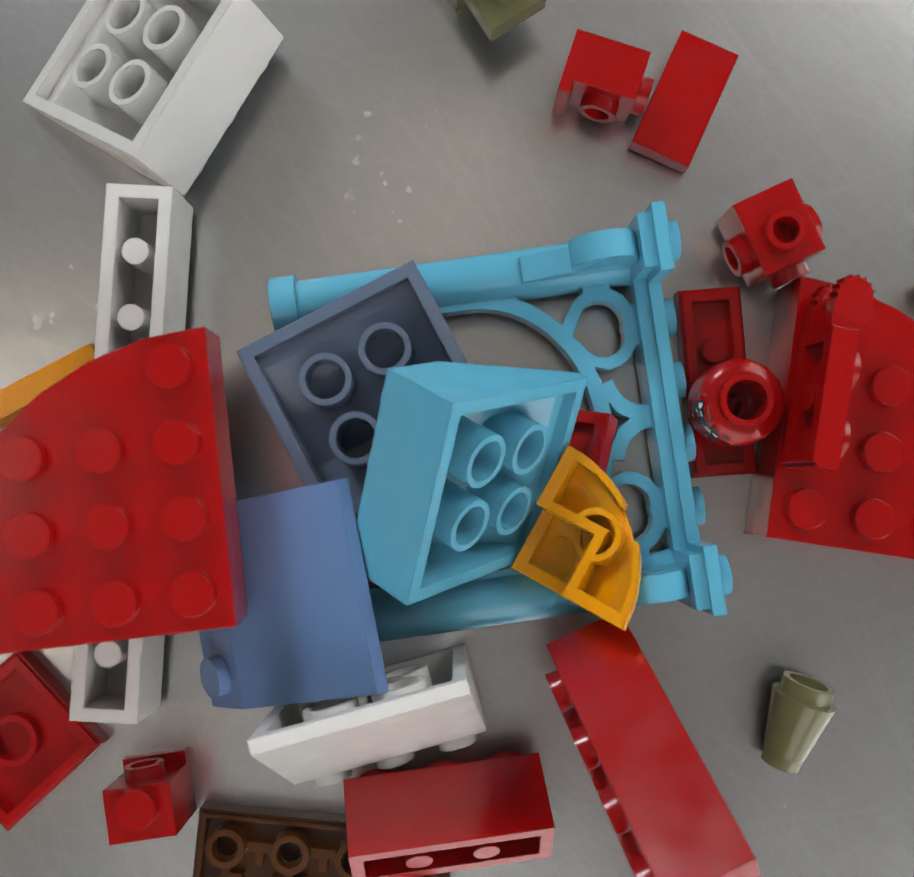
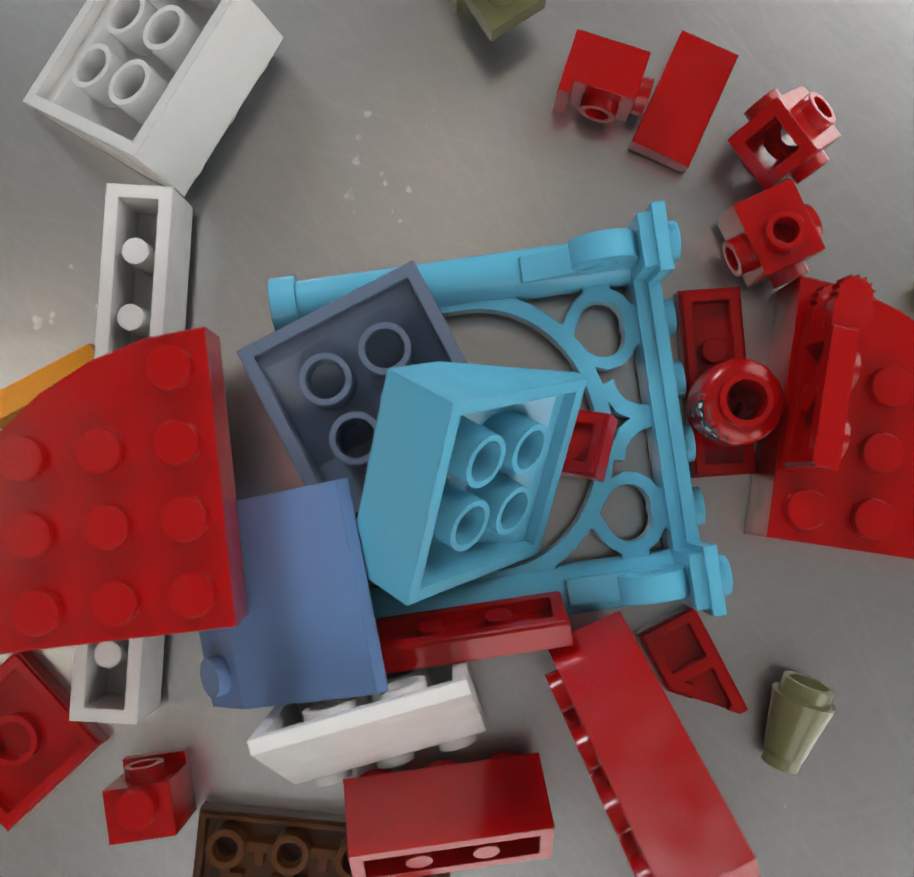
light orange brick [511,445,642,631] -> none
none -> red tile [375,591,573,674]
none -> red tile [634,604,748,714]
none -> red brick [727,86,841,190]

